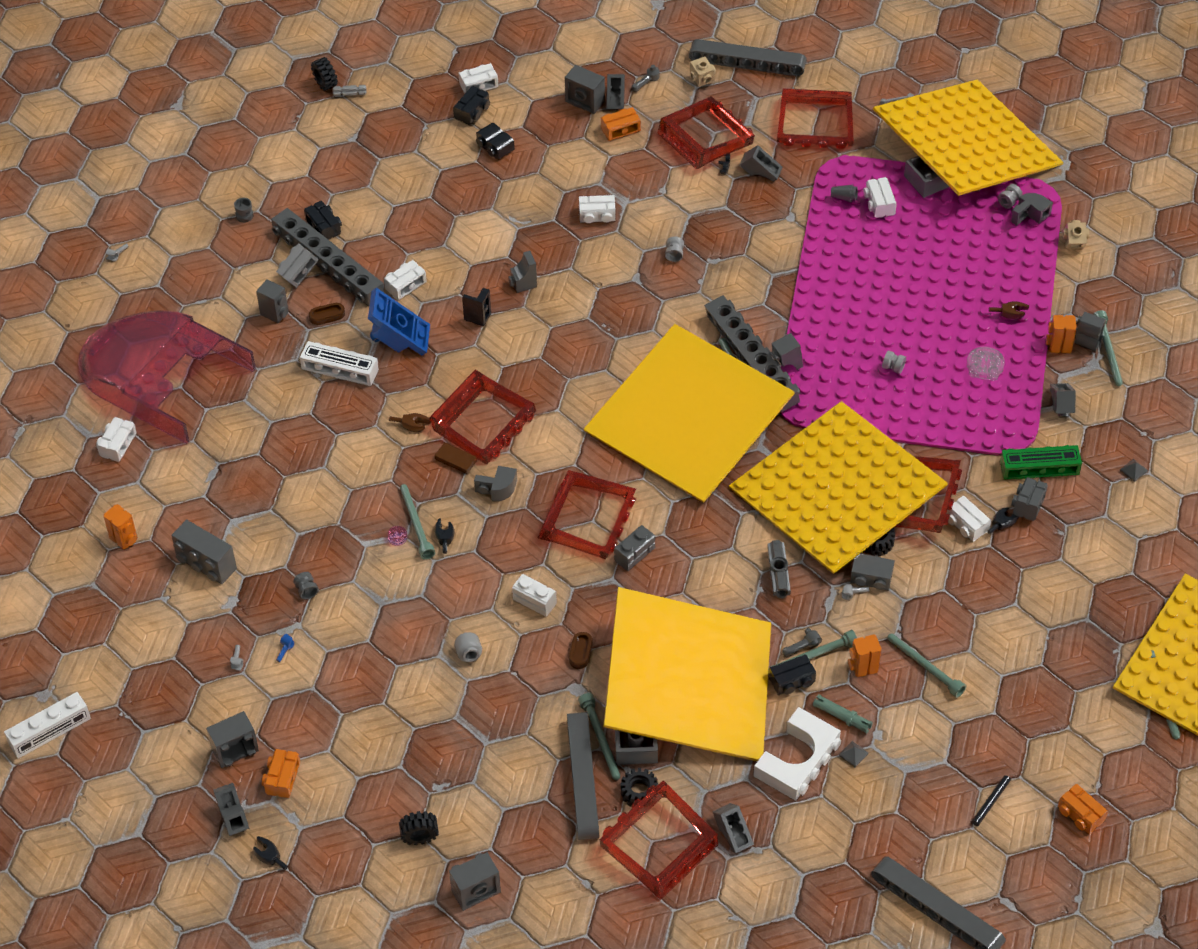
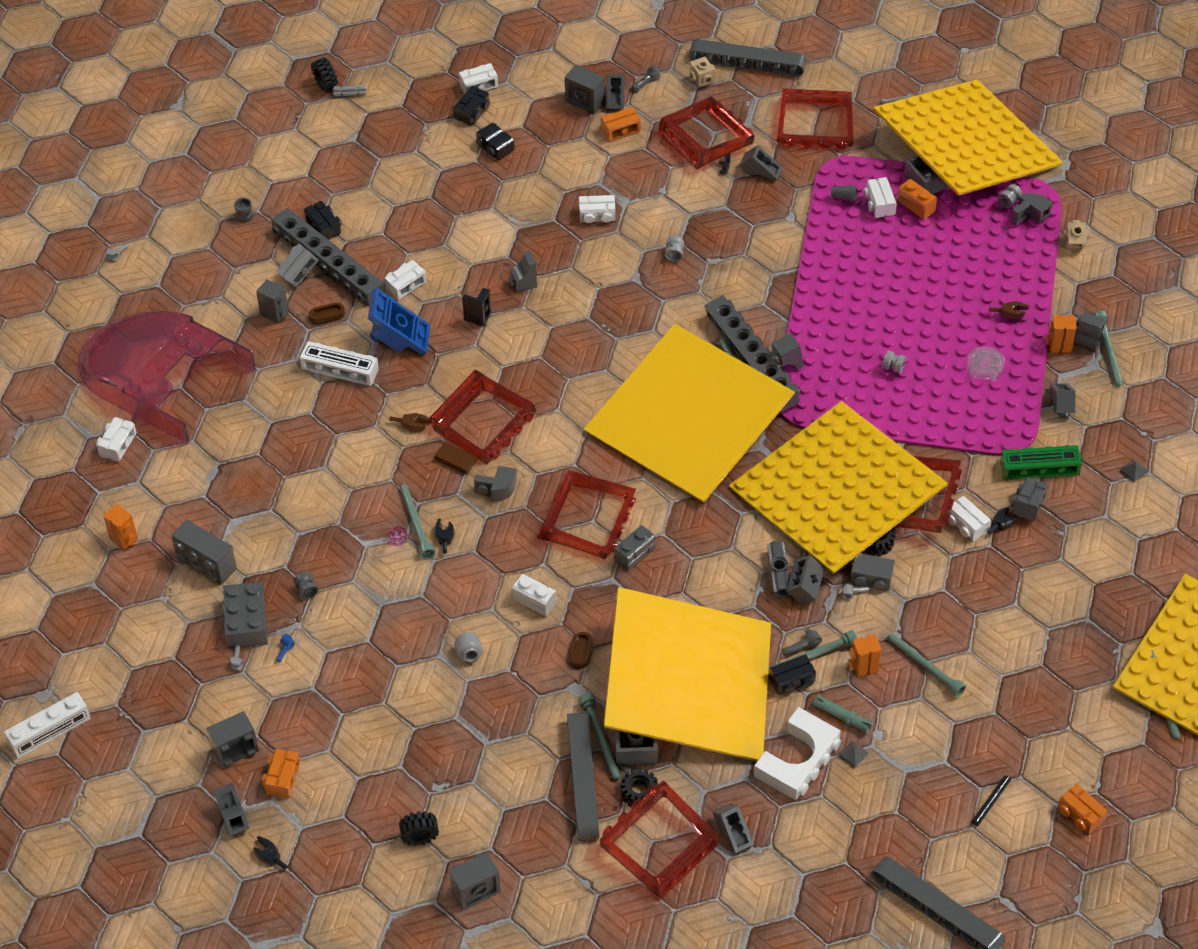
none -> dark grey brick [223,581,268,648]
none -> dark grey brick [786,555,825,604]
none -> orange brick [897,179,937,220]

